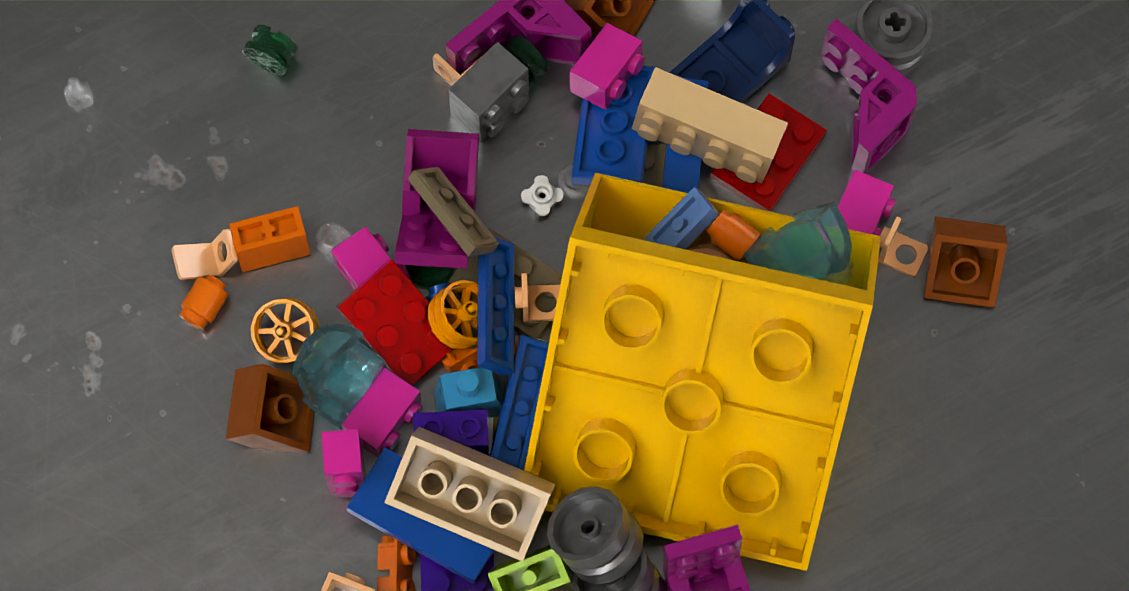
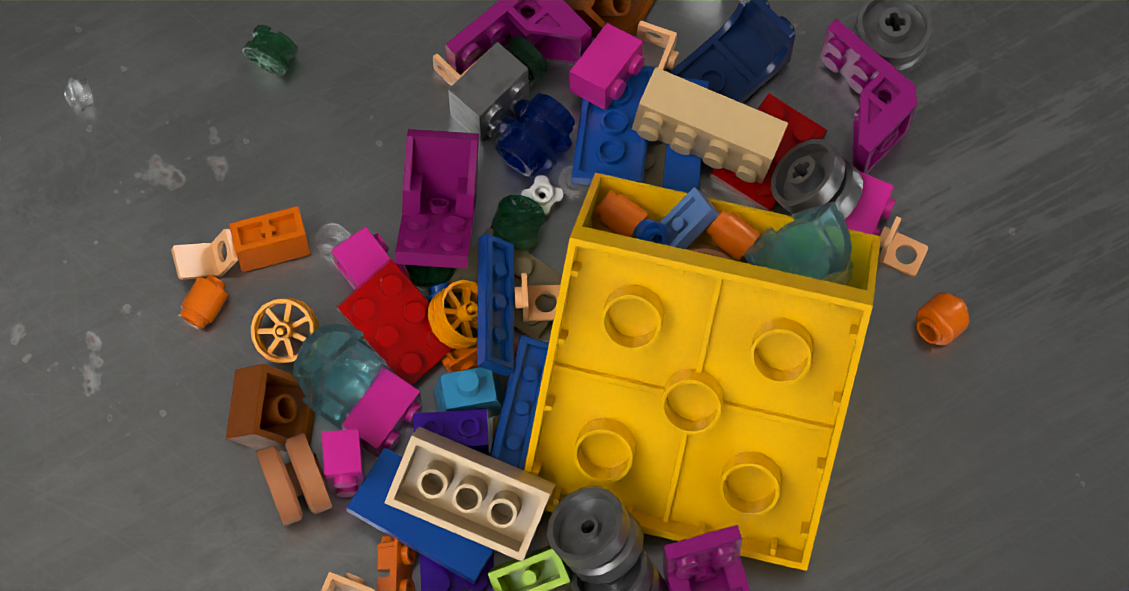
dark tan tile [408,167,499,257] -> none
dark orange slope [924,216,1007,308] -> none
none -> nougat wheel [255,433,332,527]
none -> clear green wheel [490,195,546,250]
none -> clear blue piece [495,92,575,178]
none -> orange brick [594,190,649,238]
none -> blue plate [633,219,668,245]
none -> light nougat bracket [637,21,679,71]
none -> flat silver wheel [770,139,863,226]
none -> orange head [916,292,970,345]

